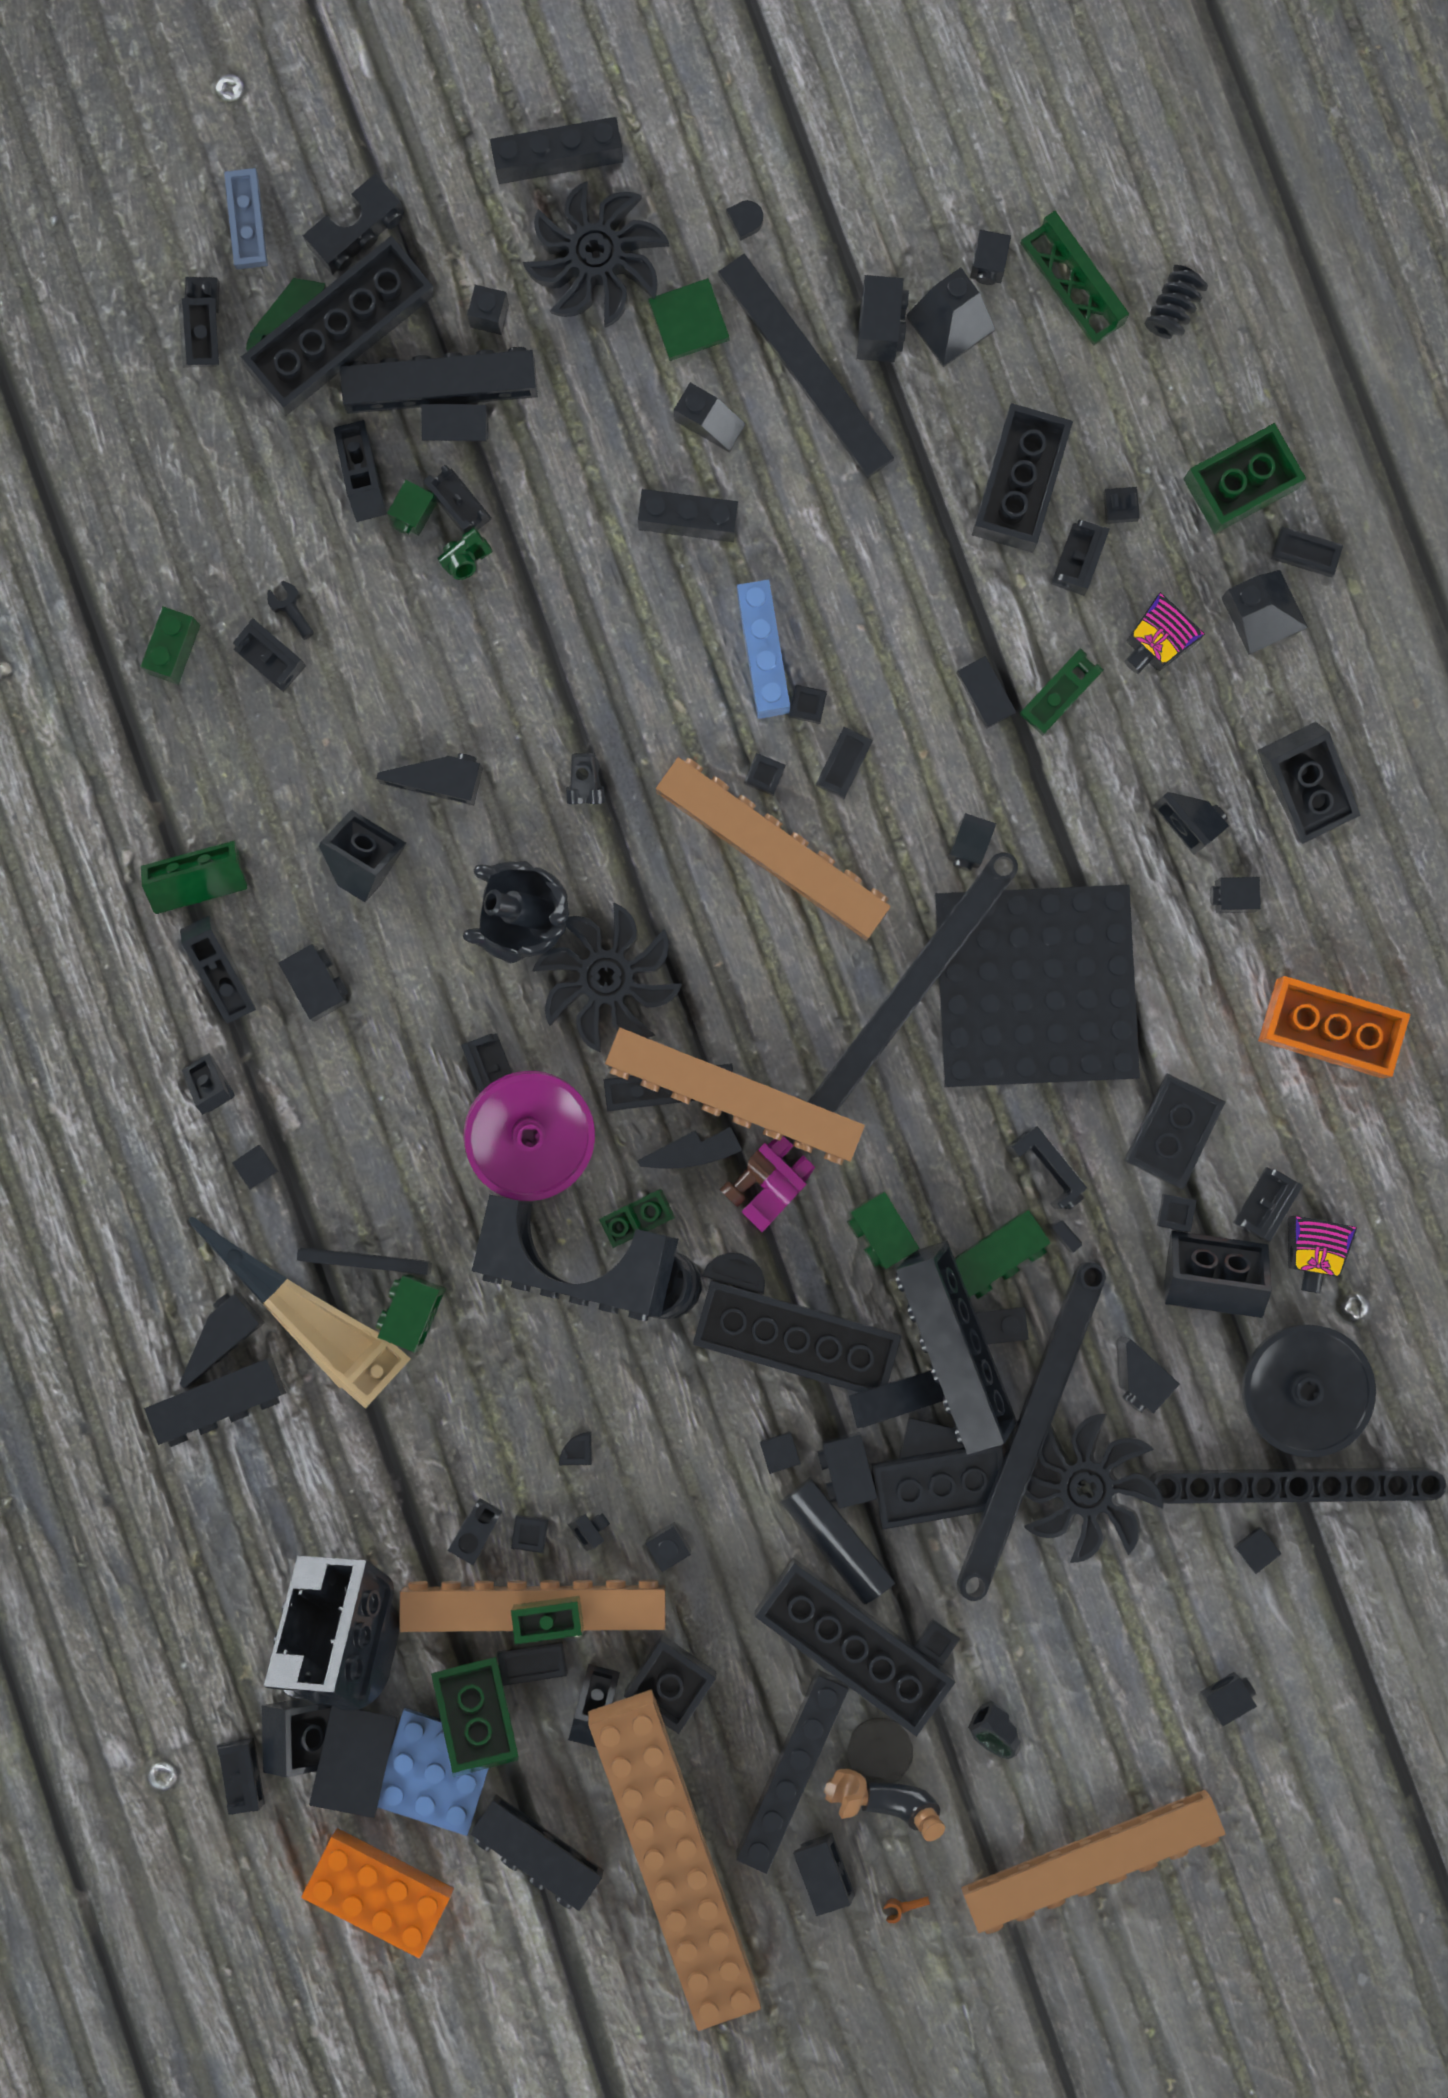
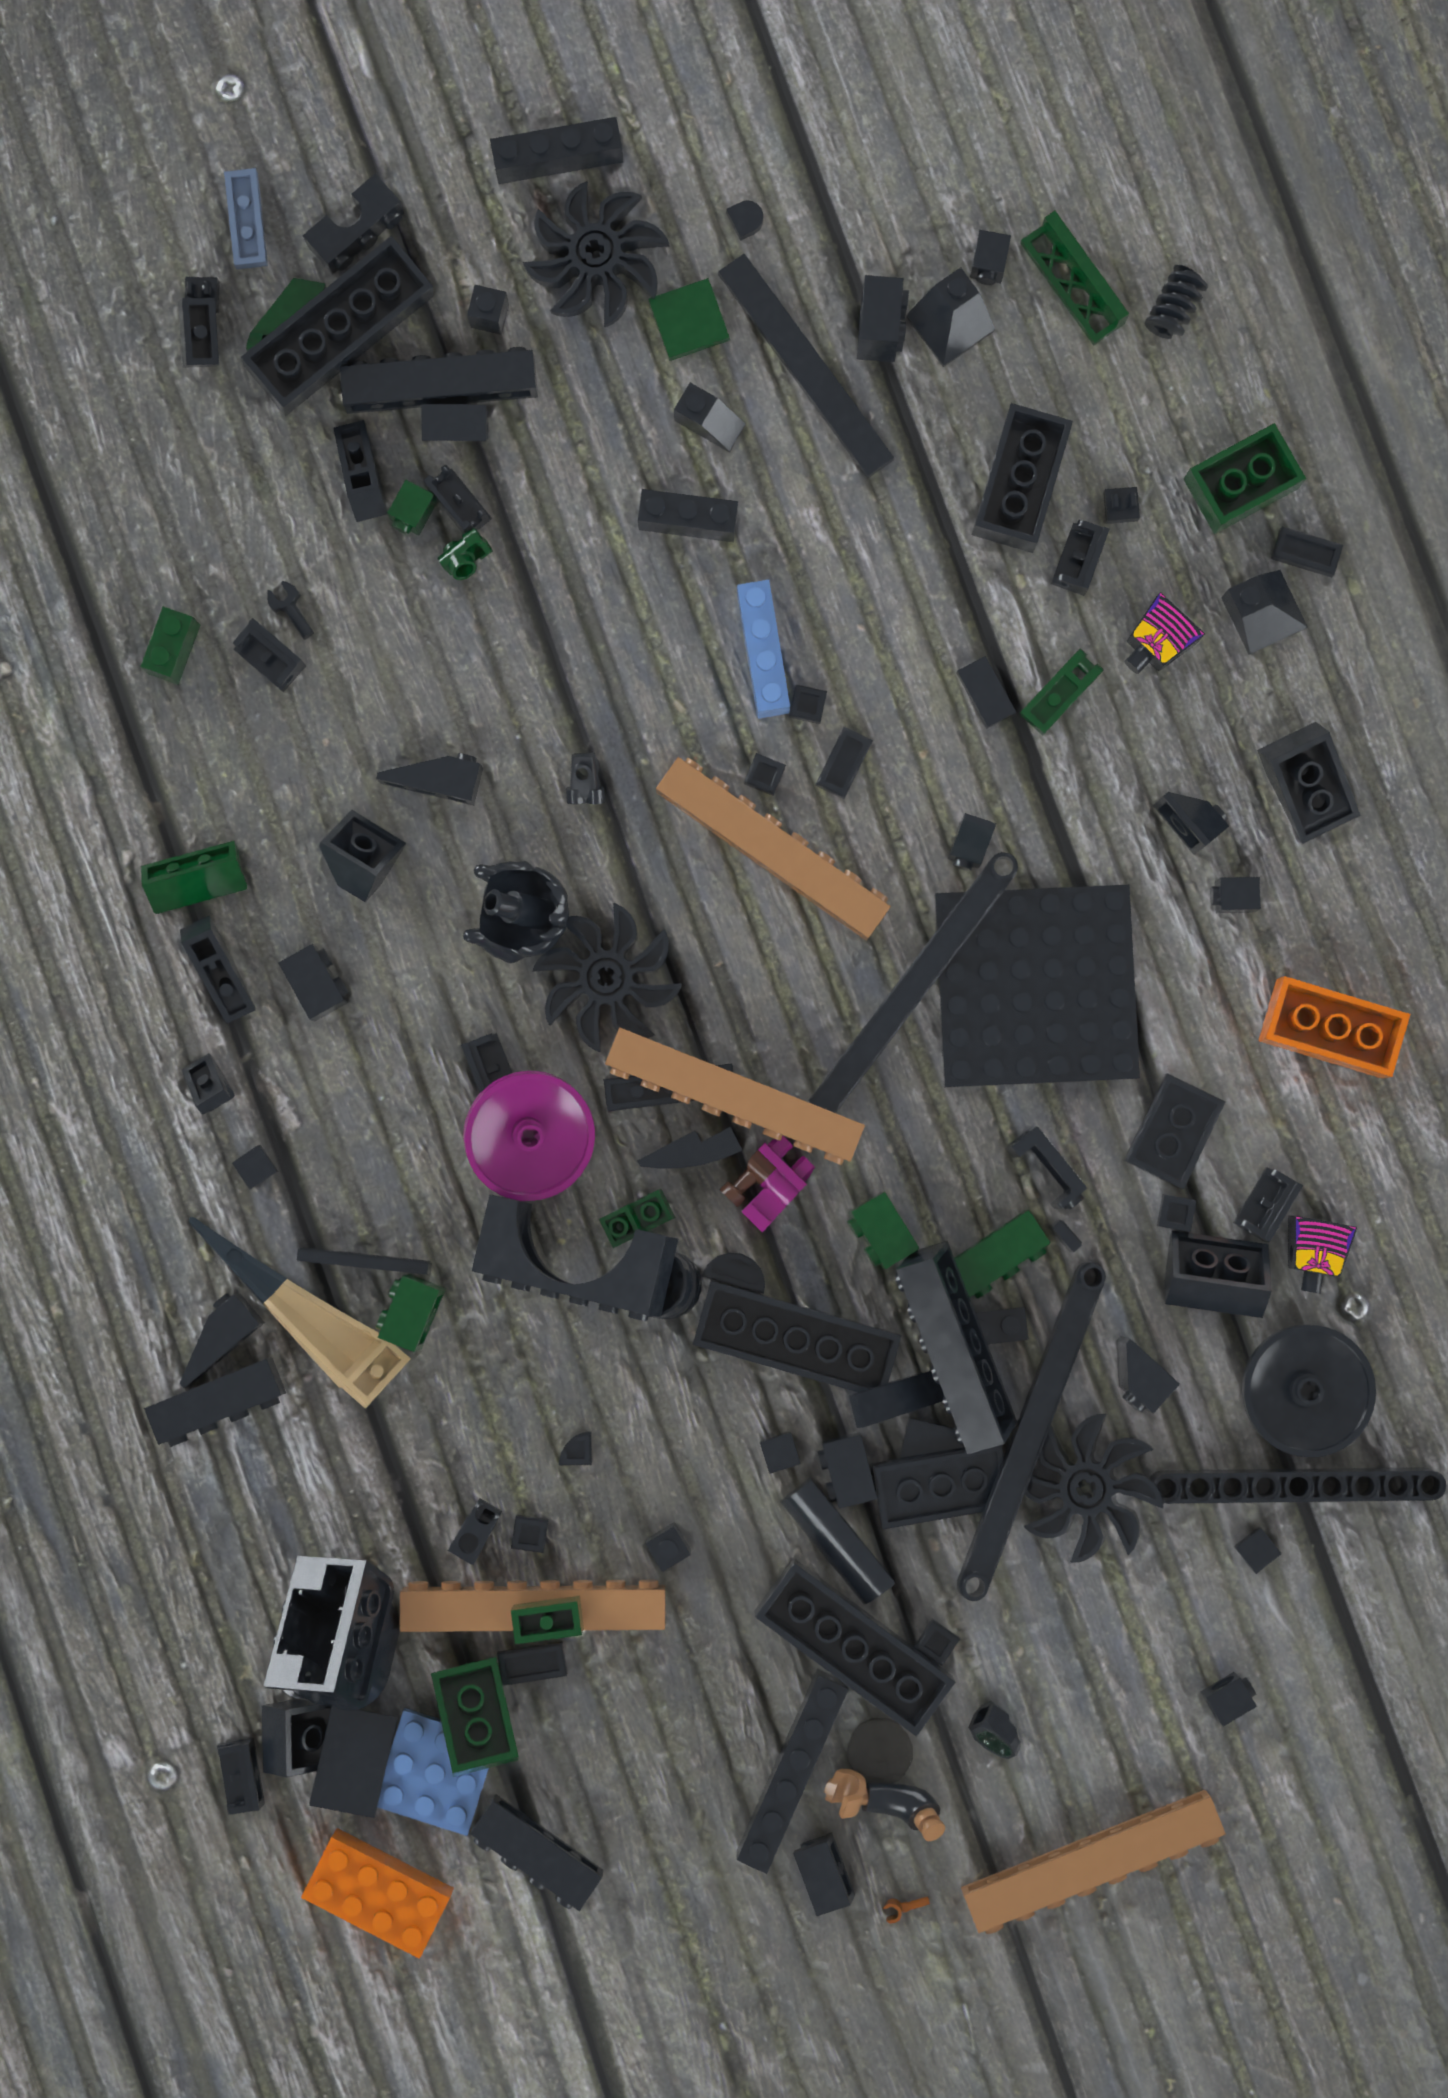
black tile [568,1513,610,1551] -> none
black slope [568,1664,620,1747] -> none
medium nougat brick [588,1689,761,2031] -> none
black brick [624,1635,716,1734] -> none

